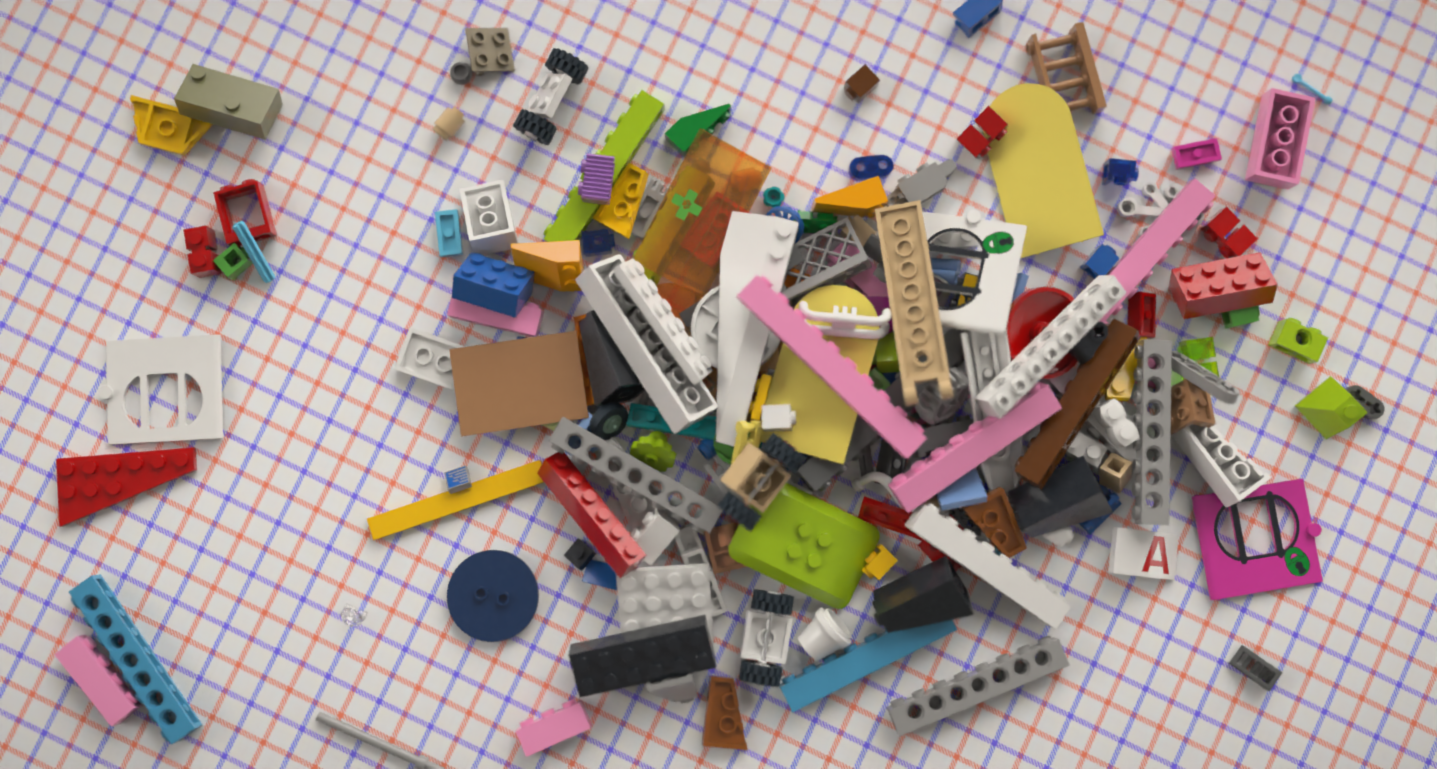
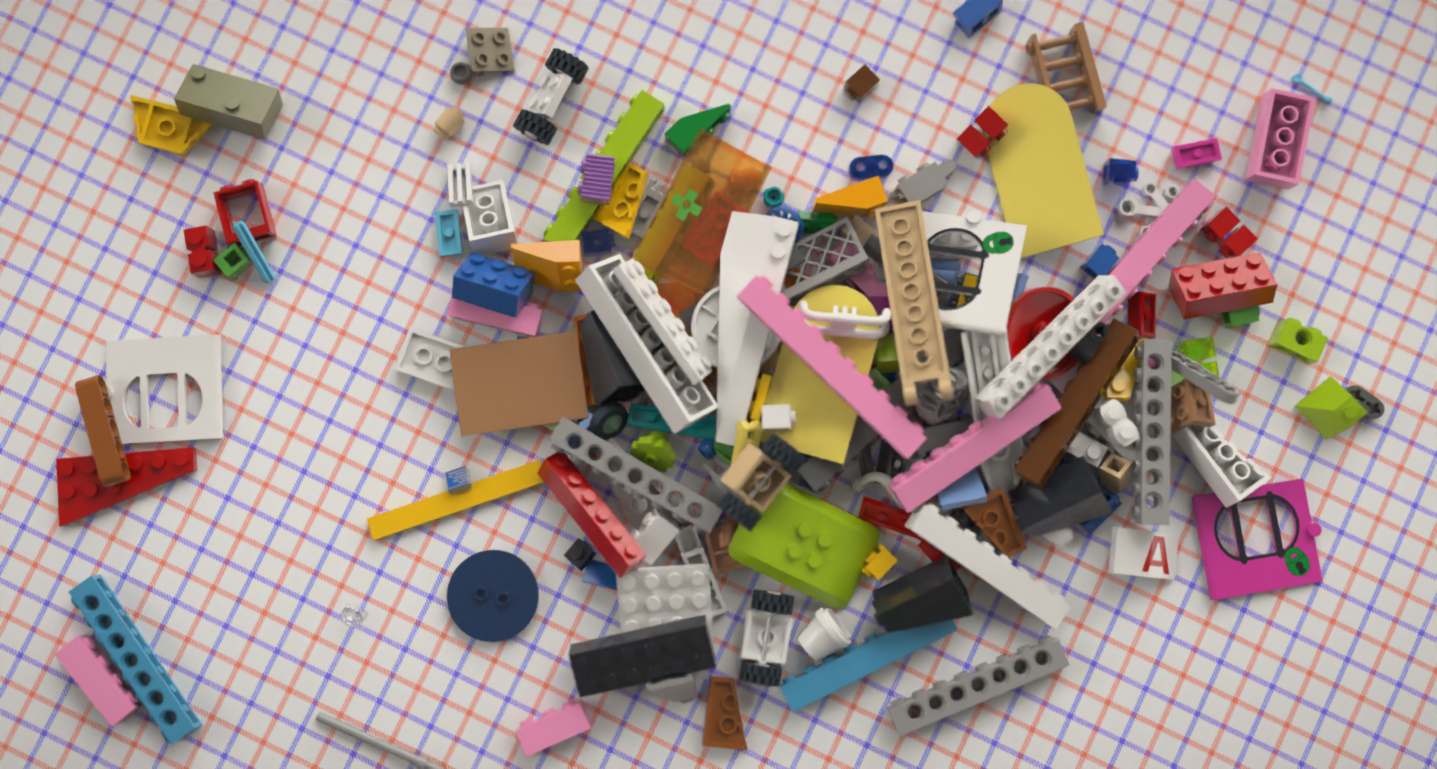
dark grey slope [1229,645,1283,691] -> none
none -> dark orange beam [75,375,130,488]
none -> white tile [447,162,473,207]

